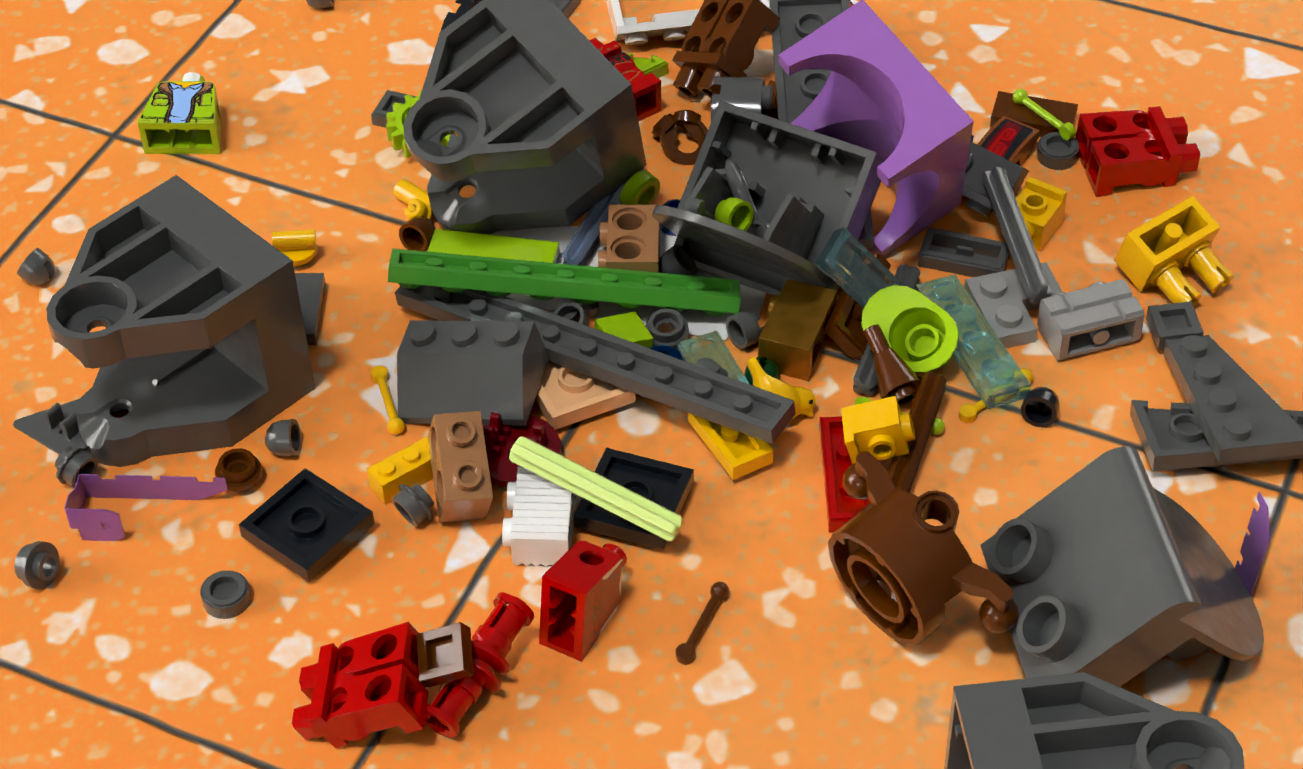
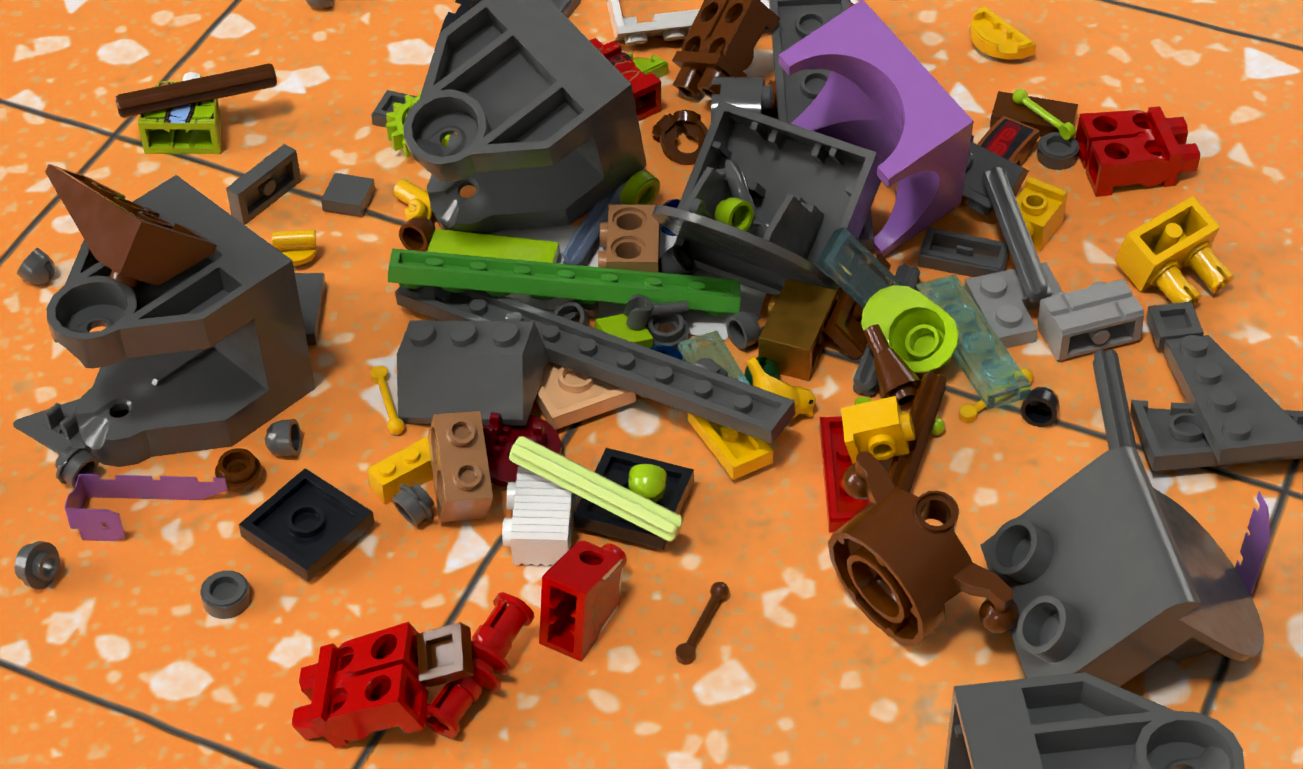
none -> reddish brown wedge [45,164,217,287]
none -> reddish brown axle [115,63,277,118]
none -> dark grey plate [226,144,301,225]
none -> dark grey tile [321,173,375,217]
none -> dark grey hand [624,294,688,330]
none -> lime hinge [628,464,667,503]
none -> yellow plate [970,5,1036,60]
none -> dark grey axle [1093,349,1137,450]

